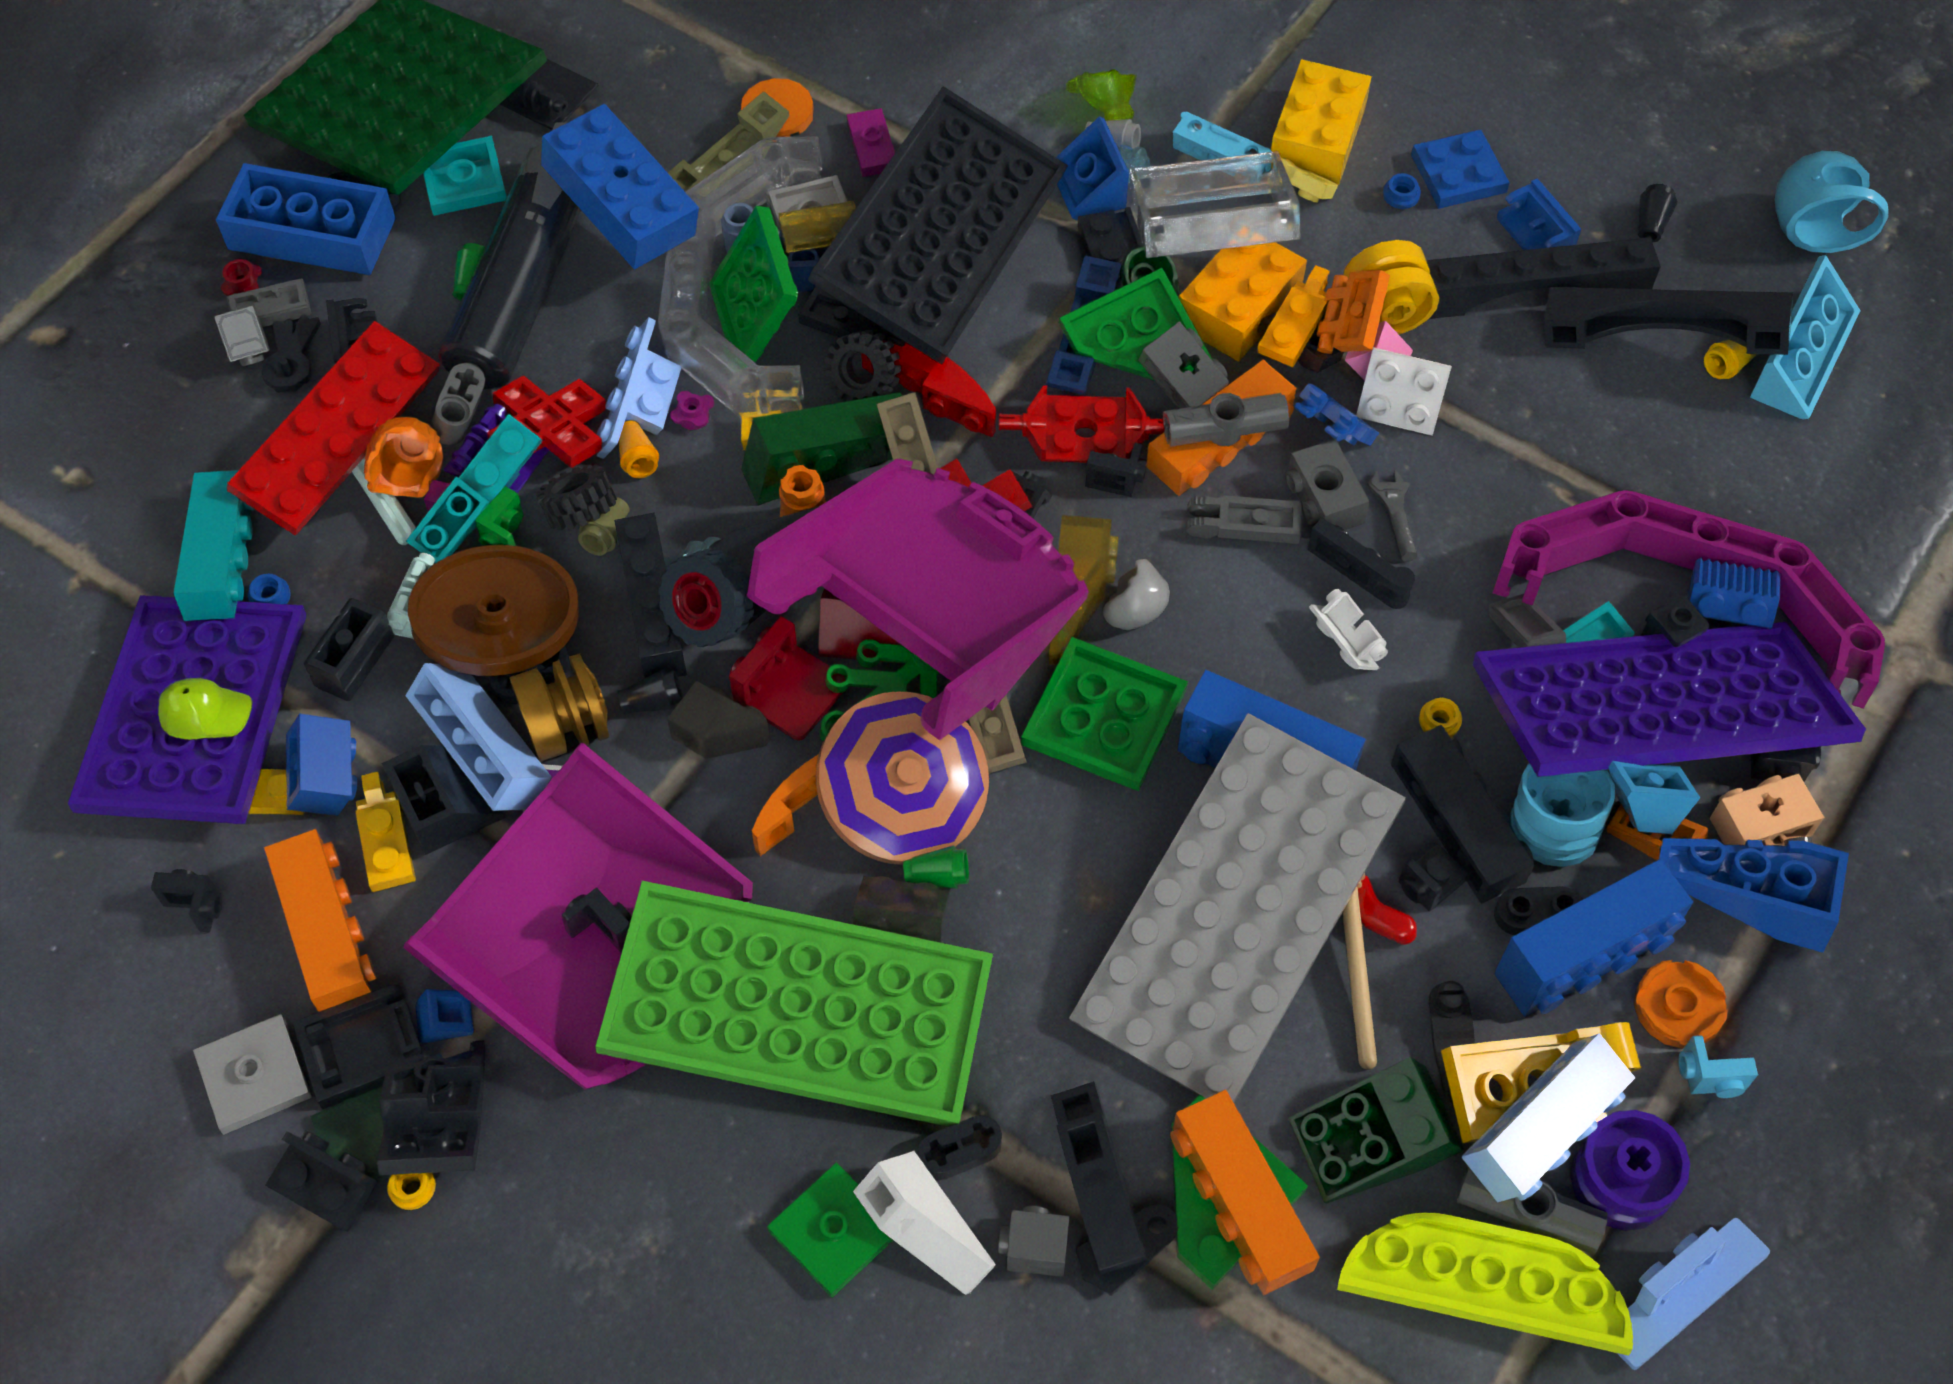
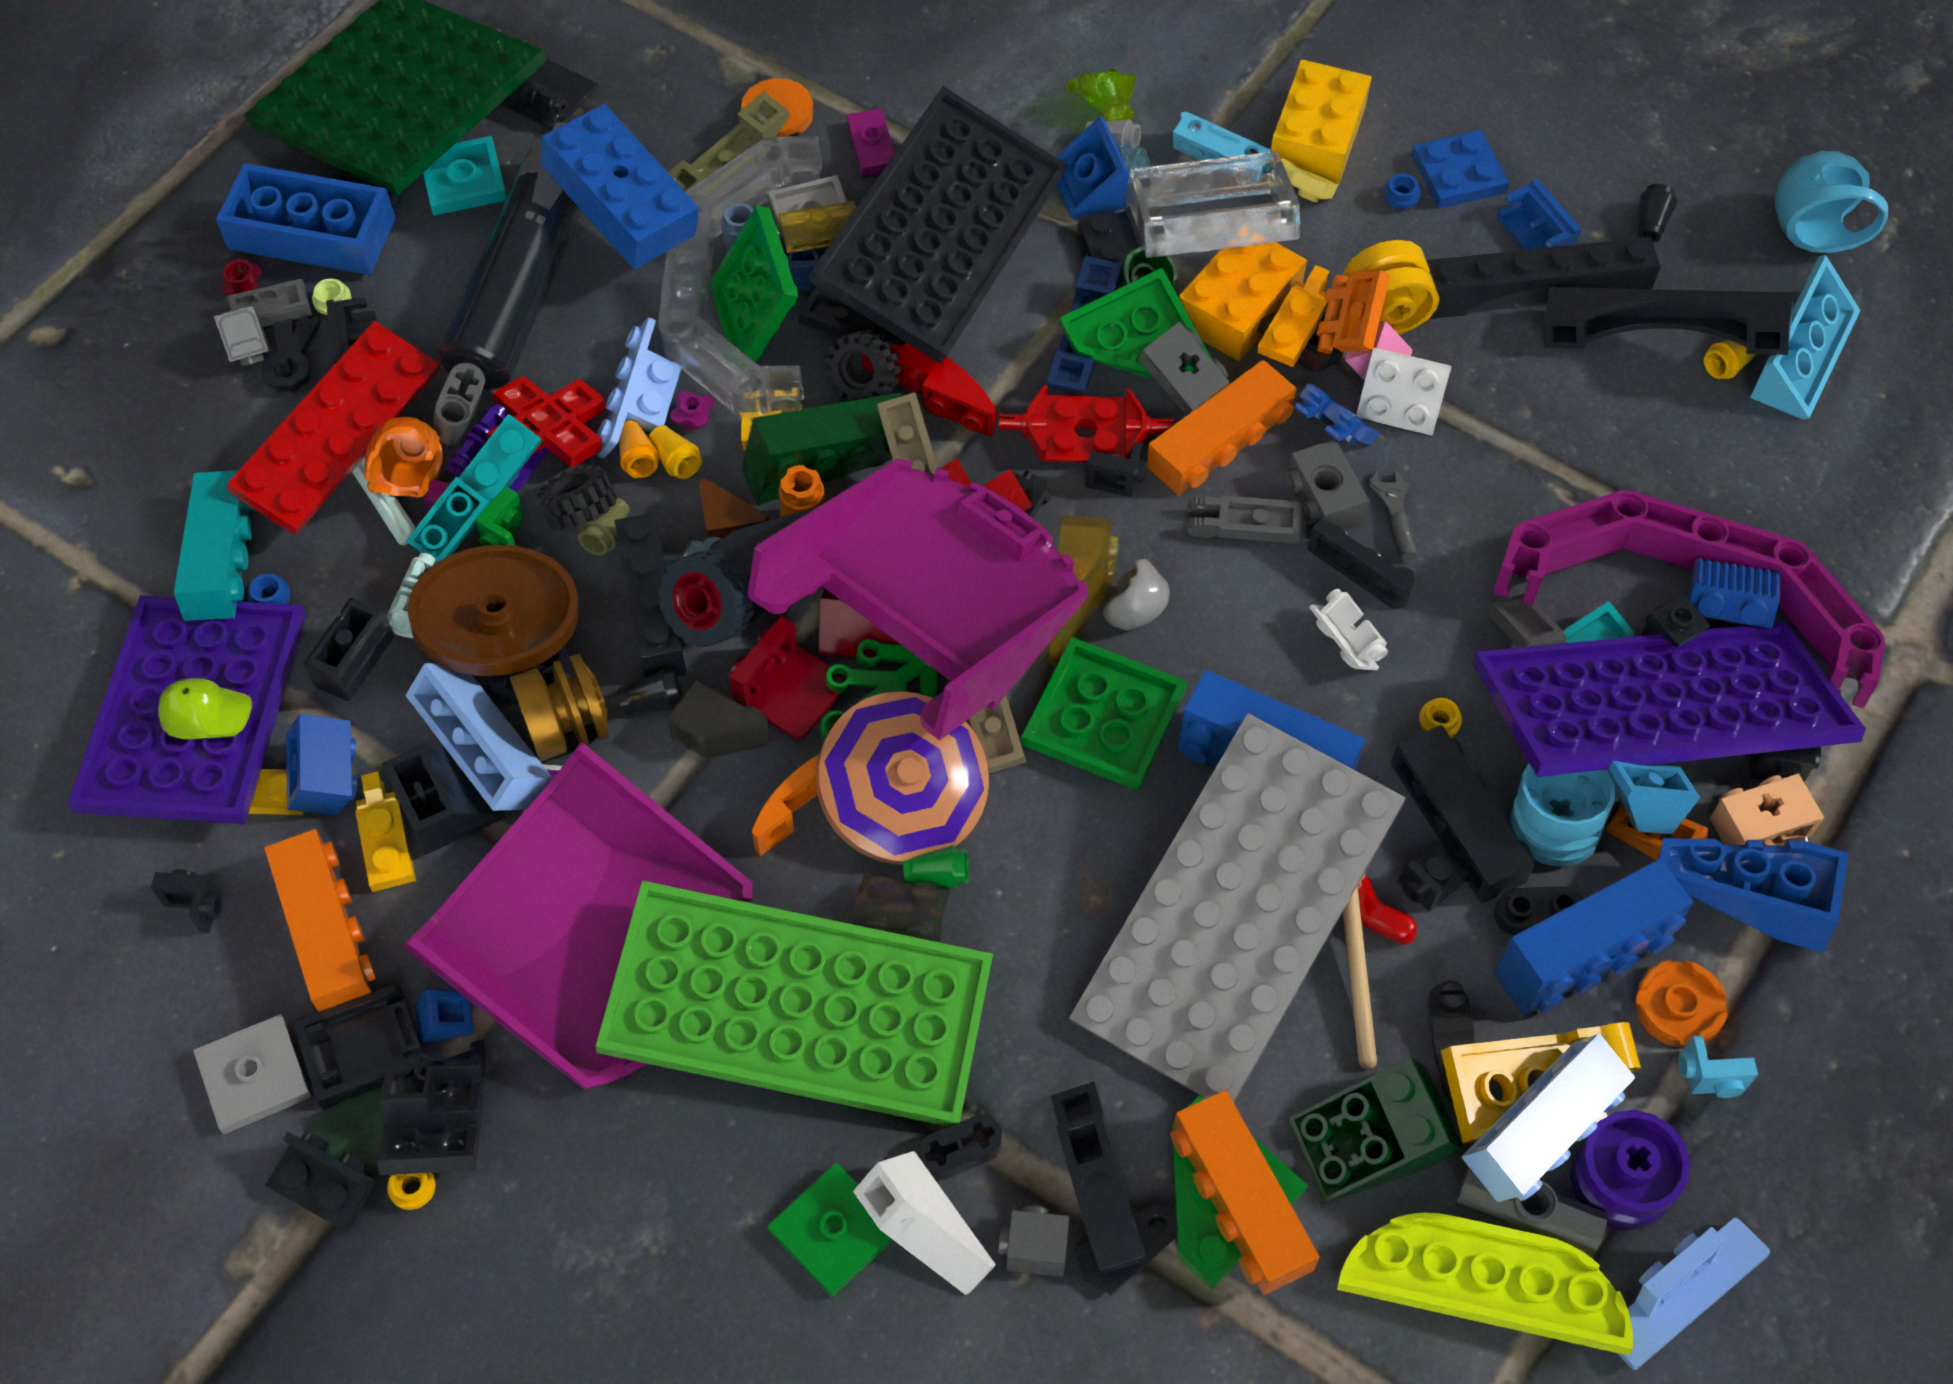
green cone [452,243,485,301] -> none
black bracket [561,887,632,953] -> none
dark grey piece [1163,393,1290,447] -> none
none -> yellowish green plate [312,278,352,315]
none -> yellow cone [649,425,702,479]
none -> reddish brown slope [699,478,769,546]

